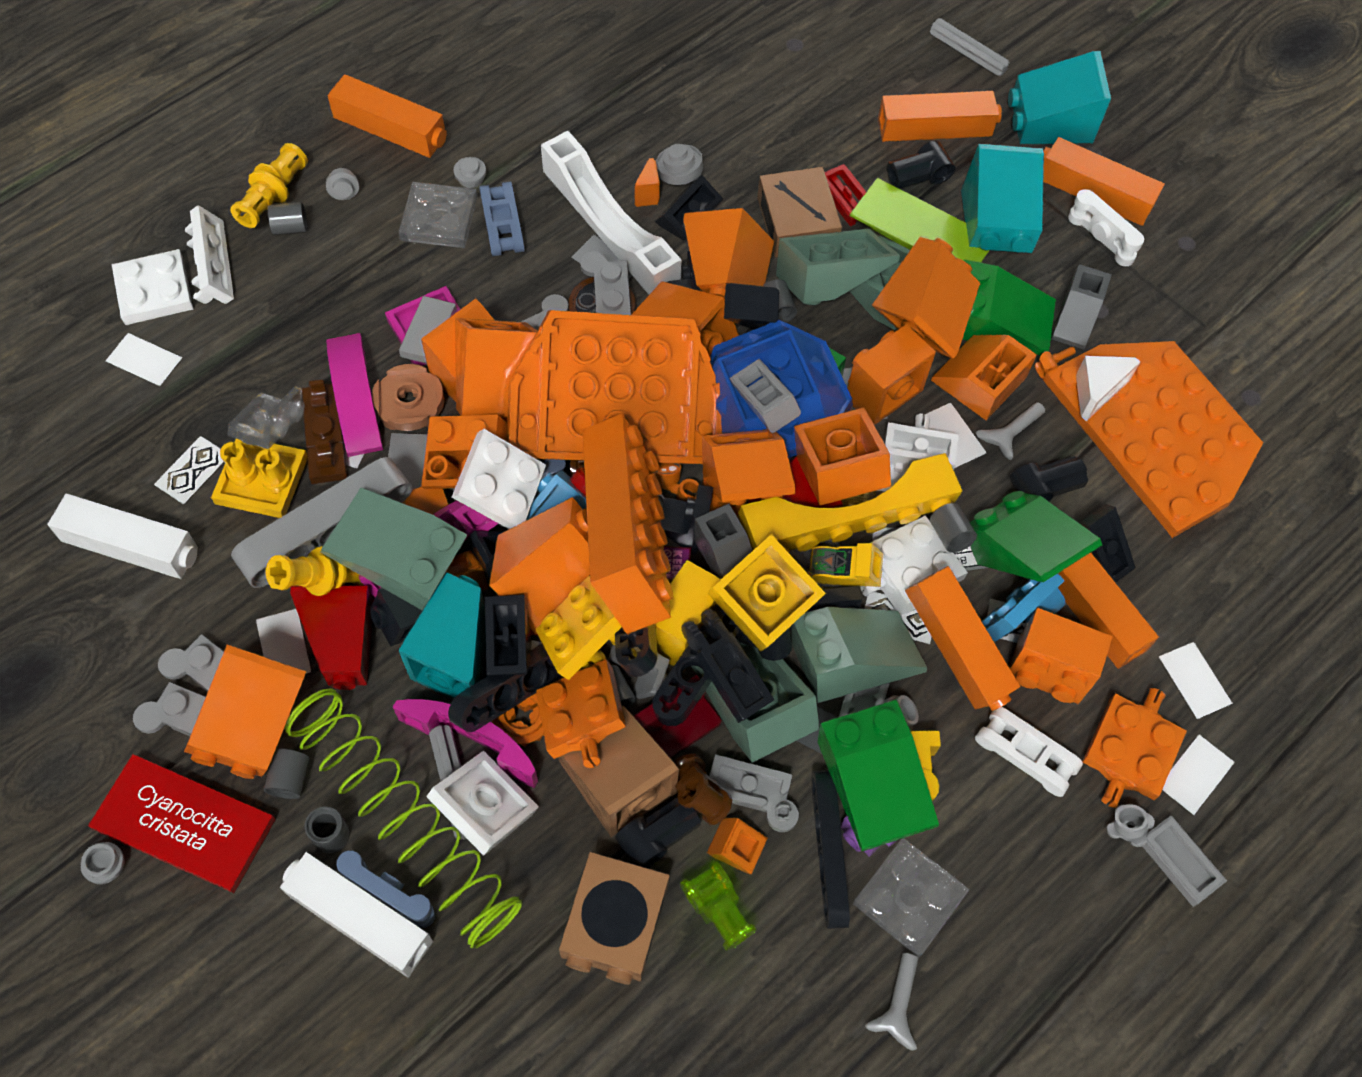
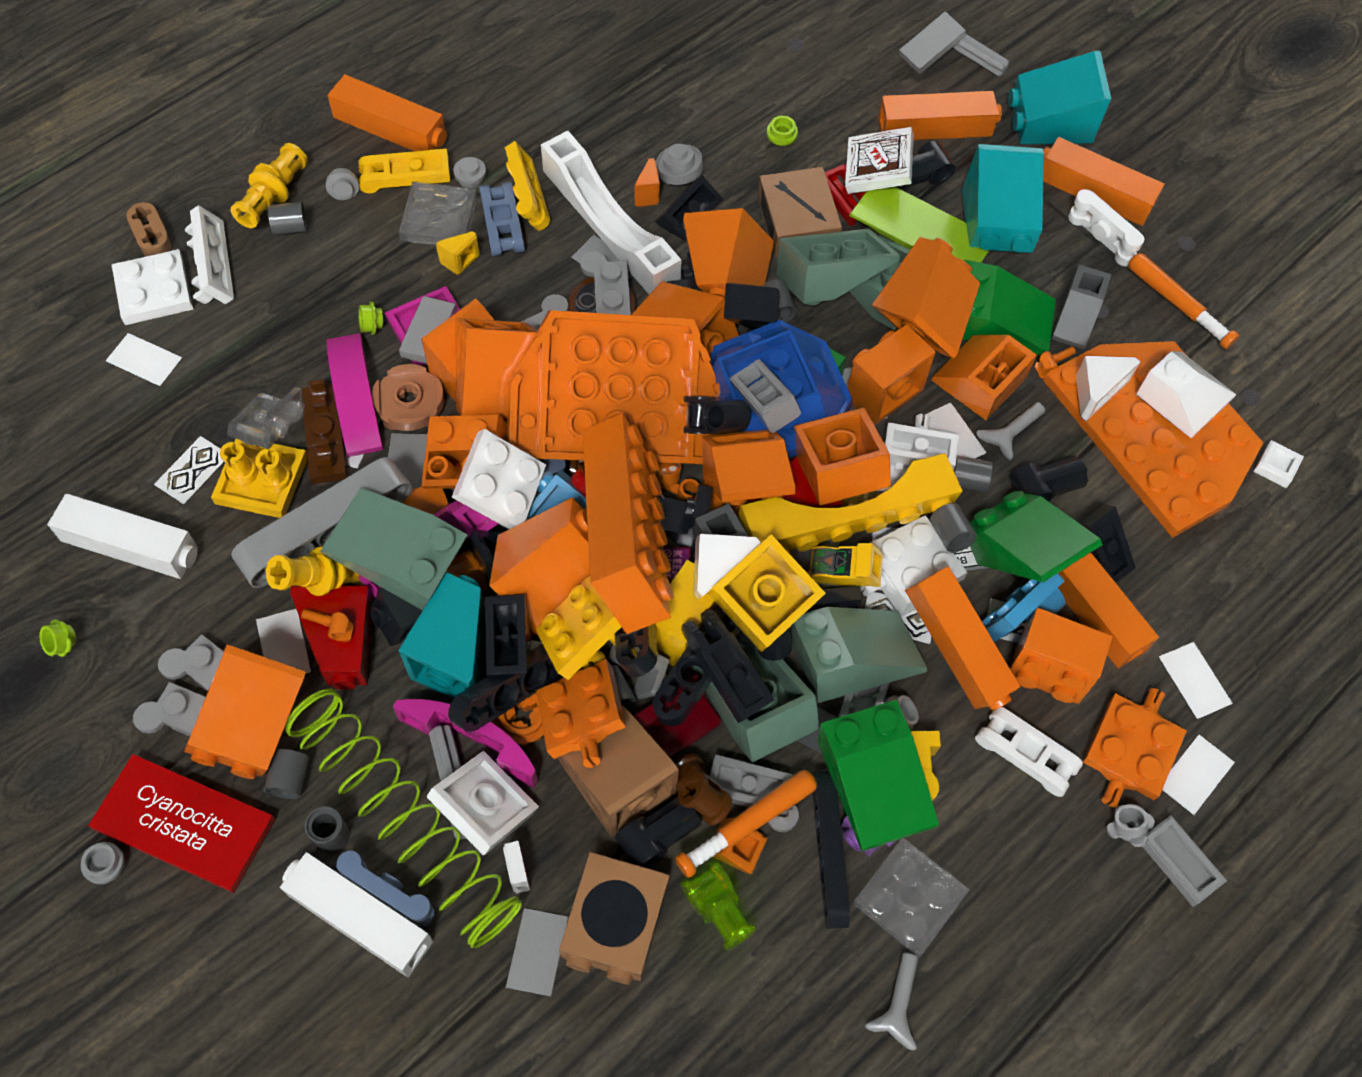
none -> lime plate [39,619,76,657]
none -> medium nougat beam [126,202,172,257]
none -> orange hand [301,609,354,642]
none -> yellow plate [358,149,451,194]
none -> lime plate [358,301,383,335]
none -> yellow slope [436,231,480,275]
none -> white tile [503,841,530,894]
none -> yellow plate [505,141,550,231]
none -> light grey sticker [506,908,568,997]
none -> orange piece [675,770,817,878]
none -> black piece [683,396,751,434]
none -> white slope [693,534,761,599]
none -> lime plate [766,115,798,146]
none -> white tile [845,127,914,194]
none -> light grey tile [899,11,966,75]
none -> dark grey beam [953,456,993,493]
none -> orange piece [1128,253,1240,350]
none -> white slope [1136,351,1236,438]
none -> white tile [1253,440,1304,488]

